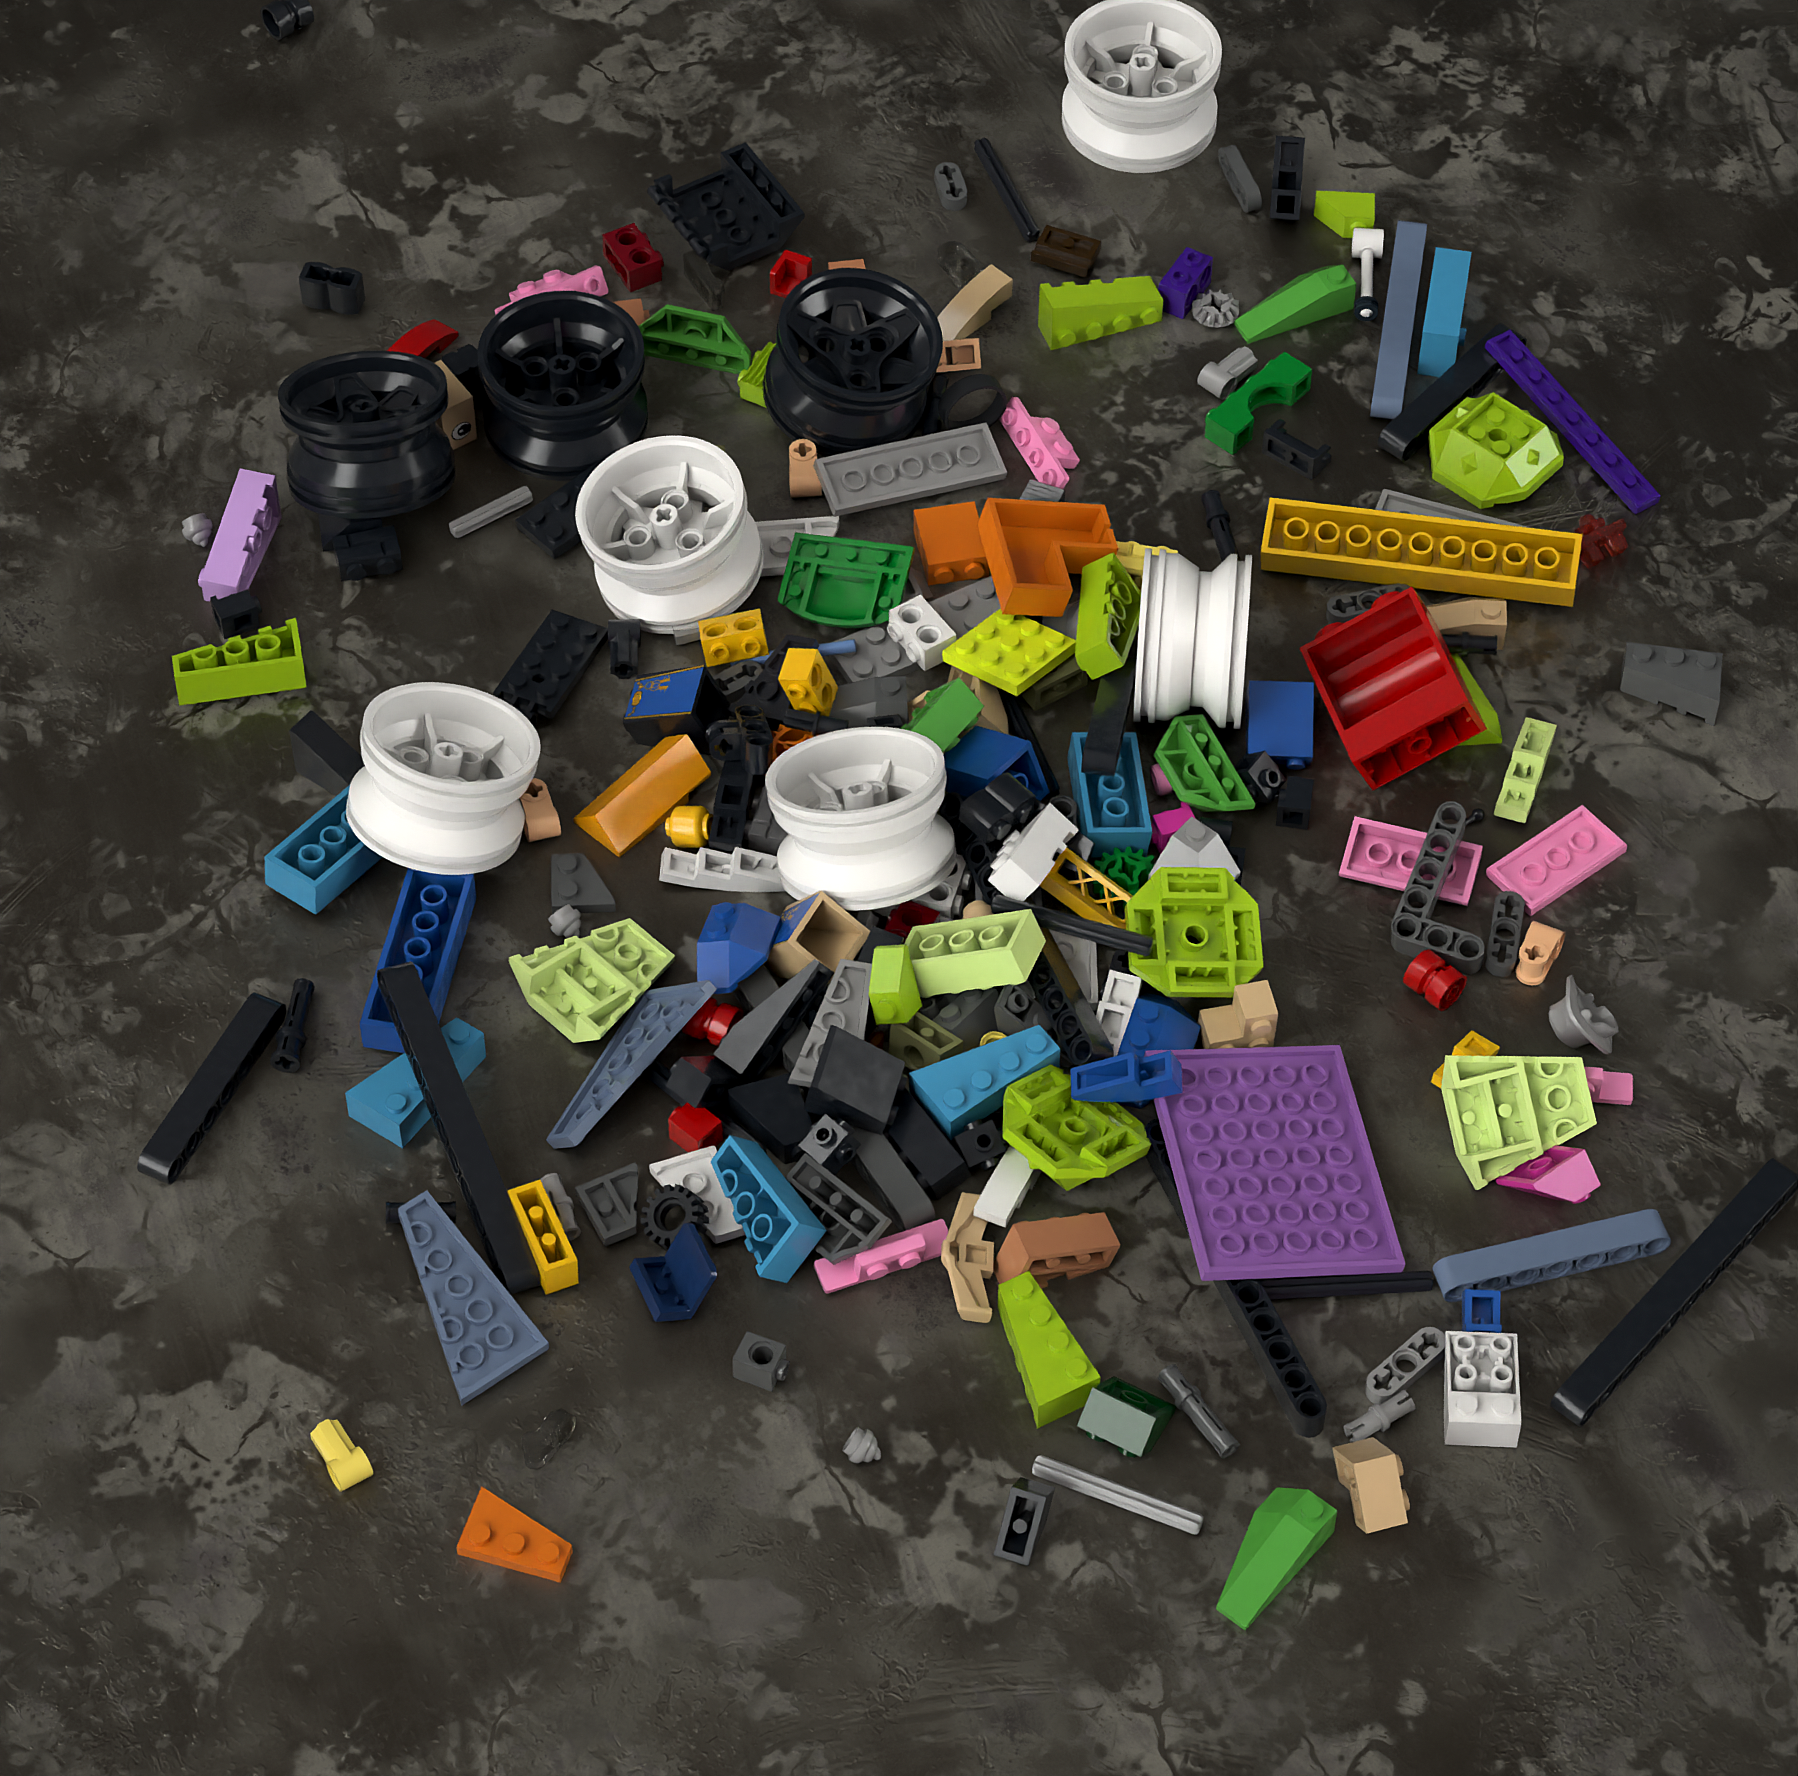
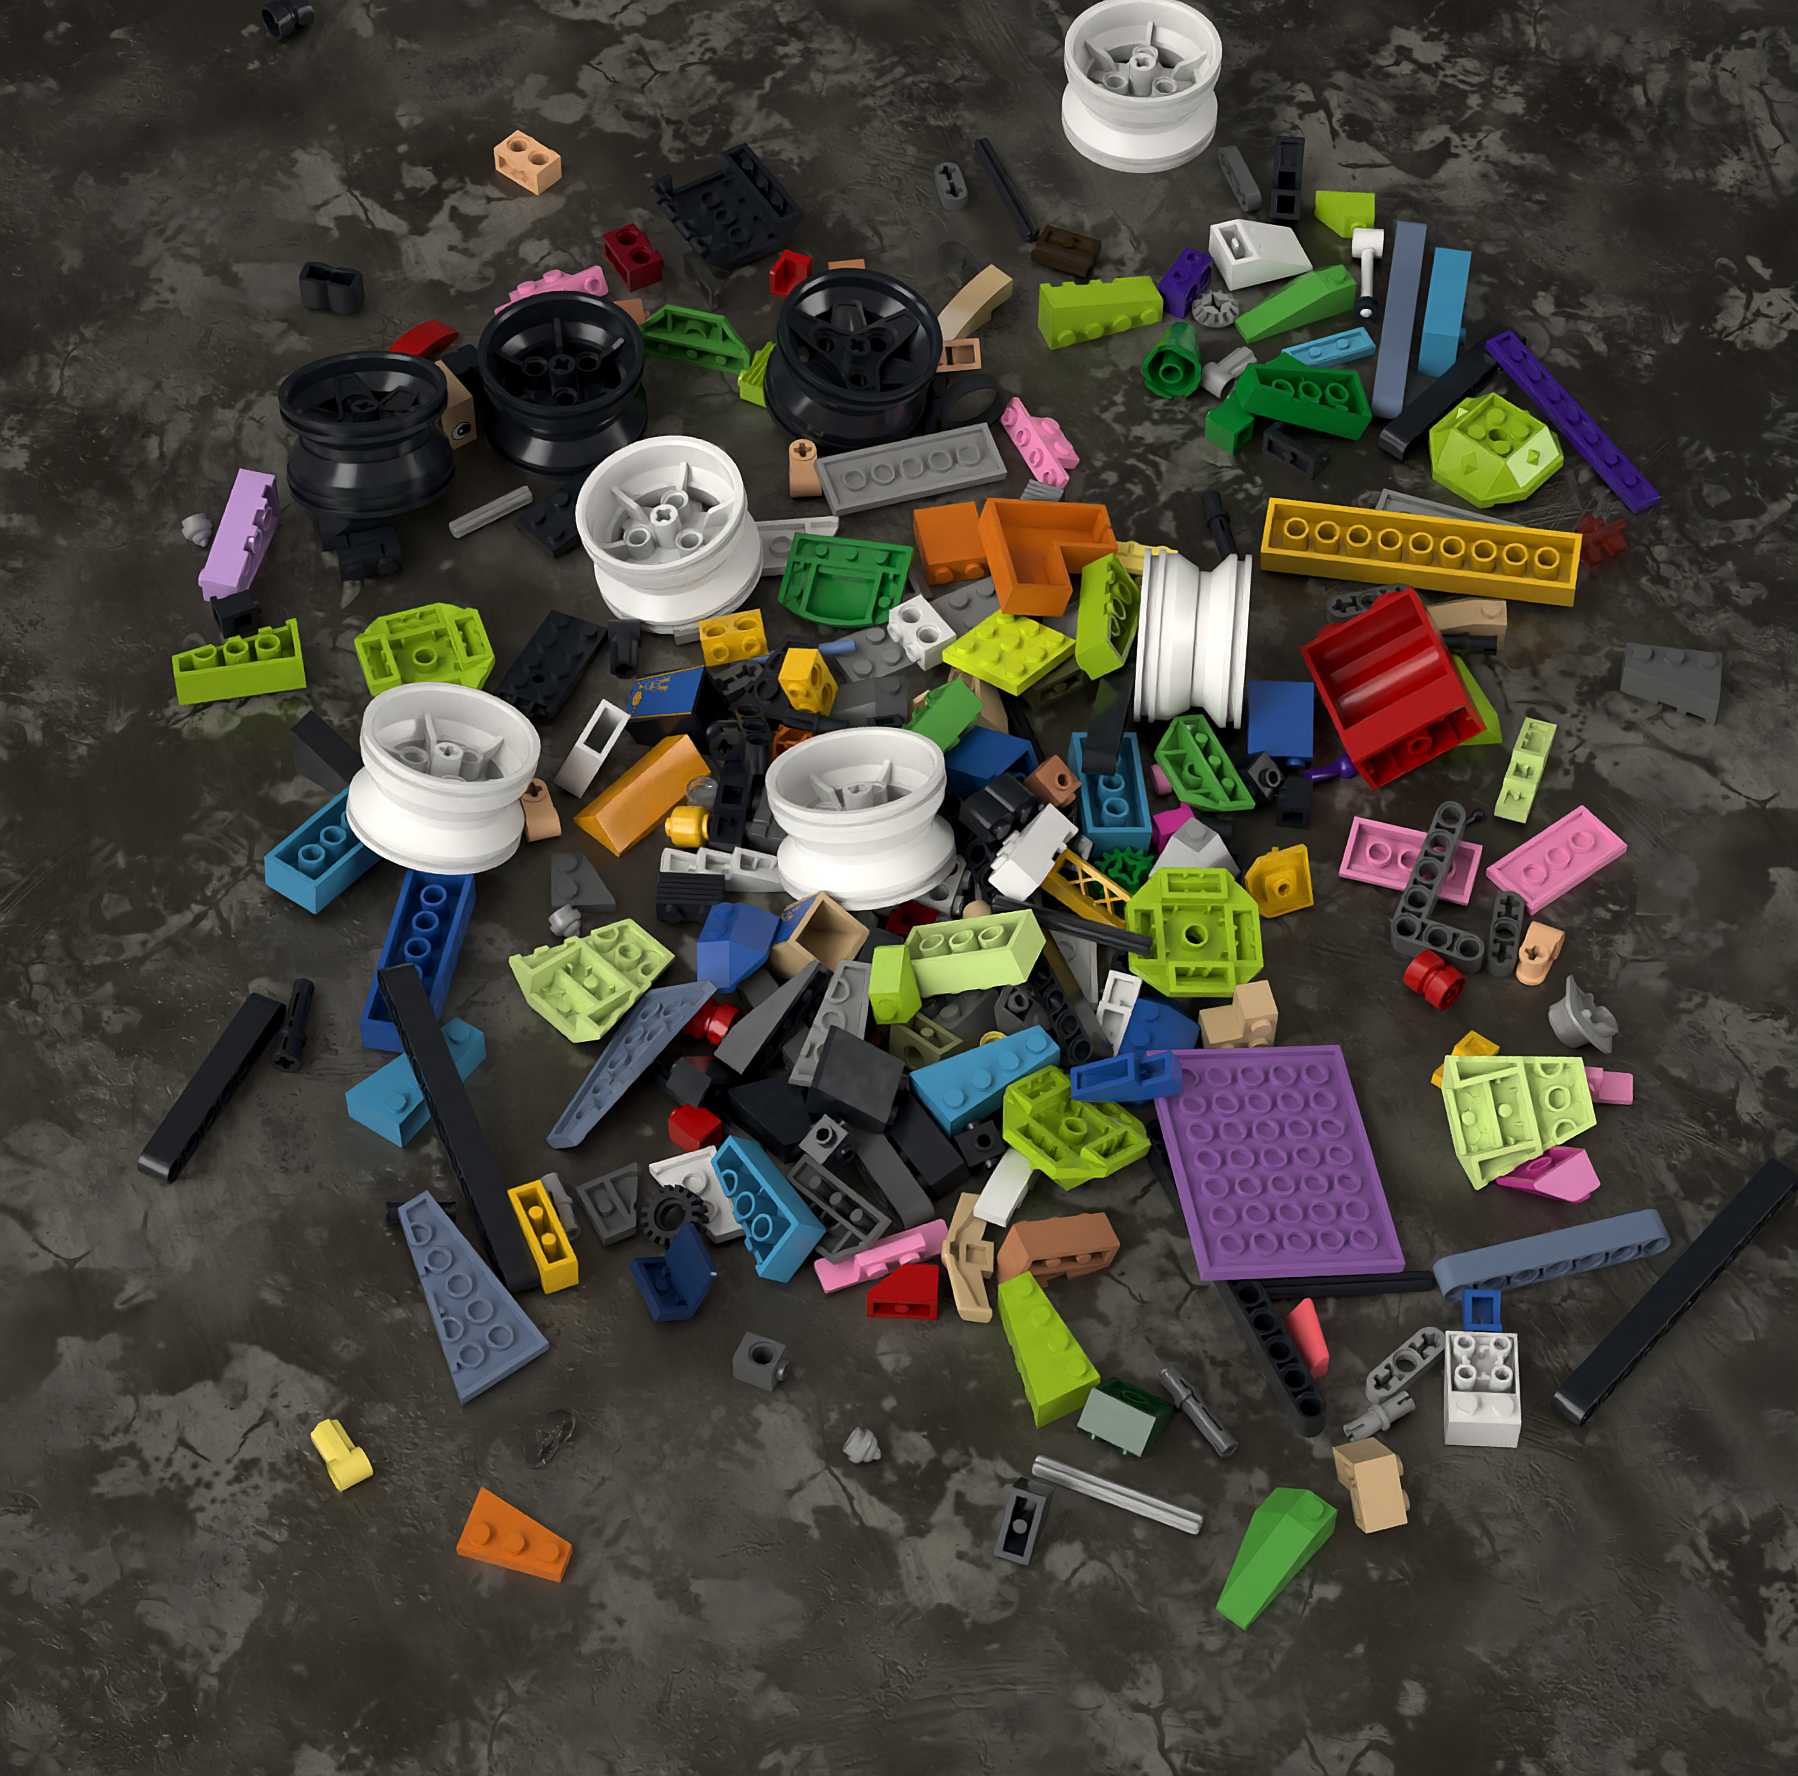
none -> lime piece [354,602,495,697]
none -> light nougat brick [494,130,562,196]
none -> white brick [553,699,631,798]
none -> black brick [656,871,726,924]
none -> clear wheel [686,776,718,816]
none -> red slope [866,1263,939,1320]
none -> nougat brick [1022,754,1082,809]
none -> green cone [1141,322,1202,399]
none -> white slope [1209,219,1313,291]
none -> green wedge [1234,363,1372,441]
none -> yellow piece [1244,844,1314,919]
none -> medium azure tile [1281,327,1376,368]
none -> coral slope [1284,1298,1330,1378]
none -> dark purple bar [1304,754,1359,782]

